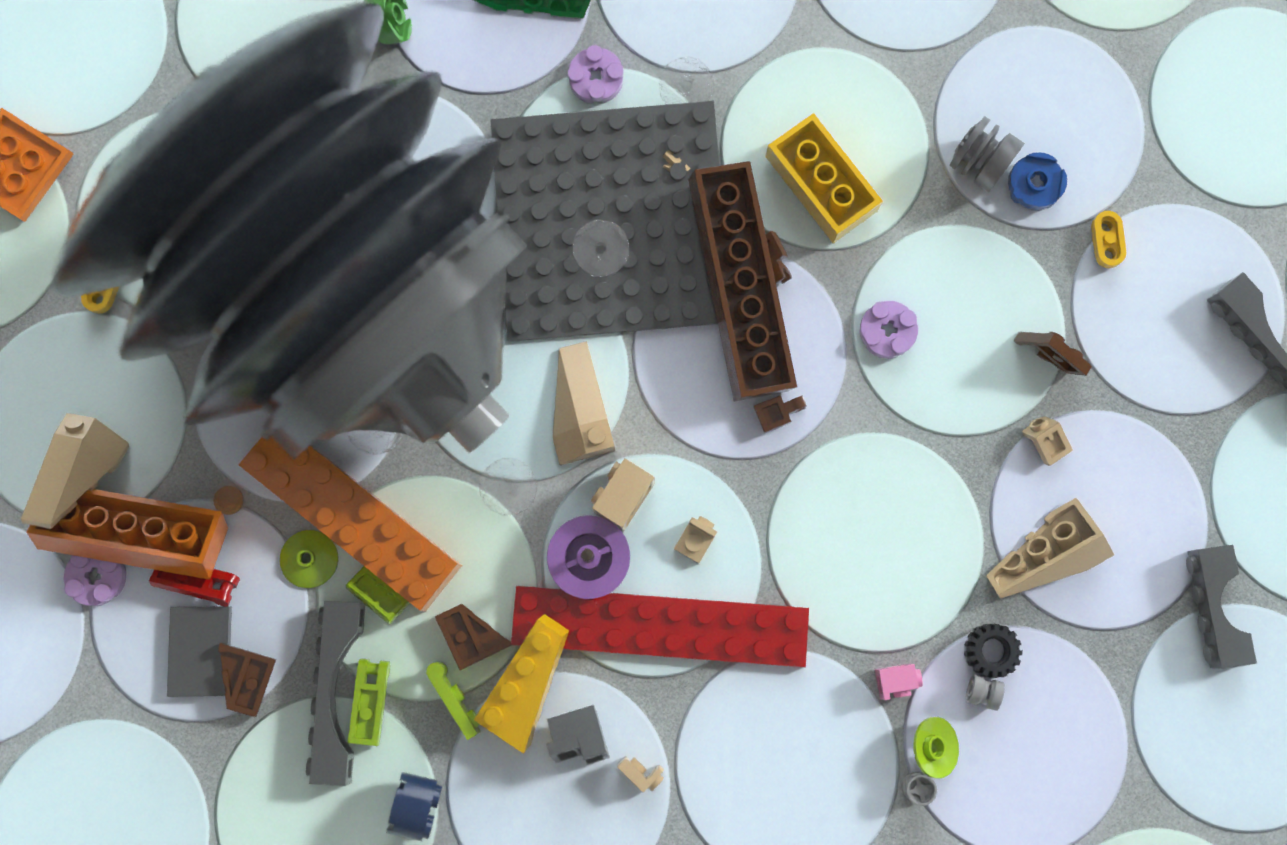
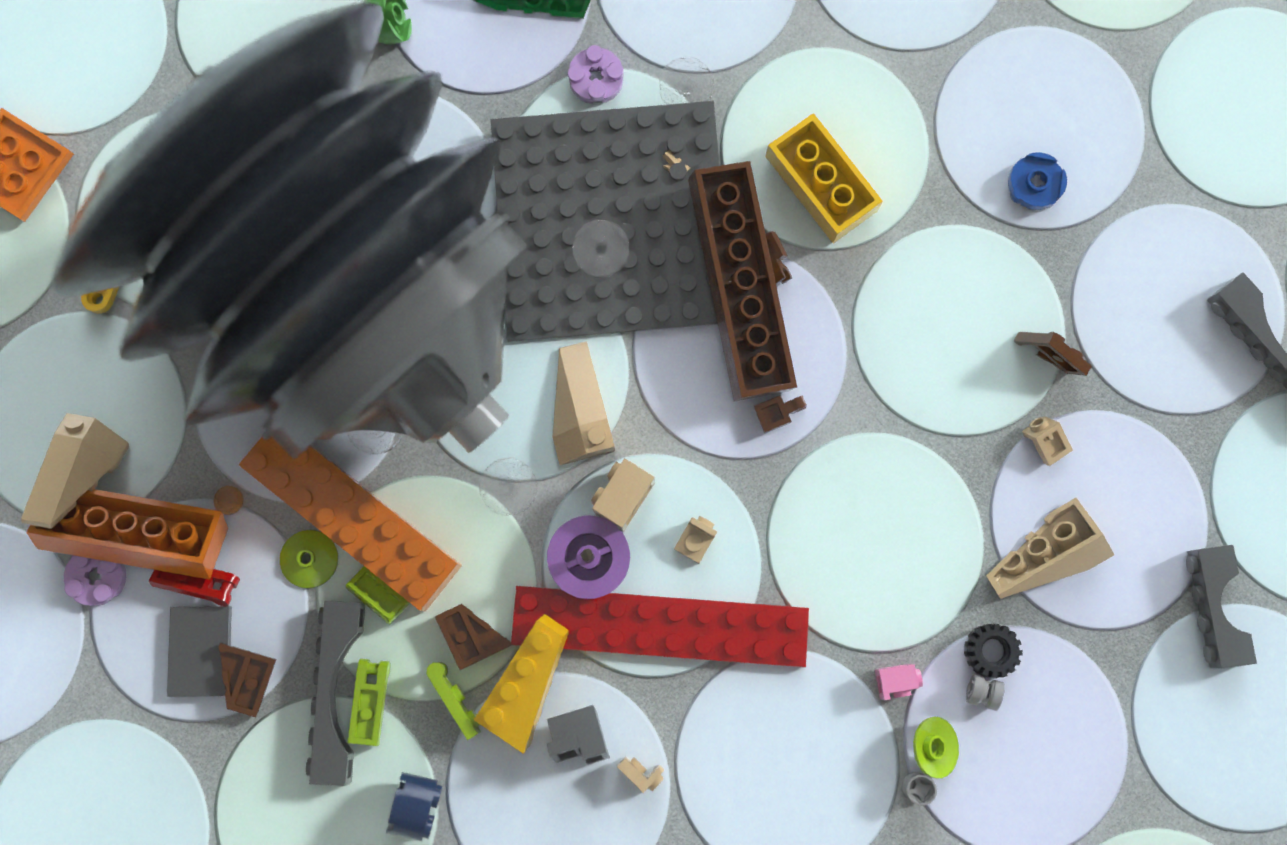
lavender plate [859,301,918,359] -> none
flat silver wheel [949,116,1025,193] -> none
yellow plate [1091,211,1127,268] -> none

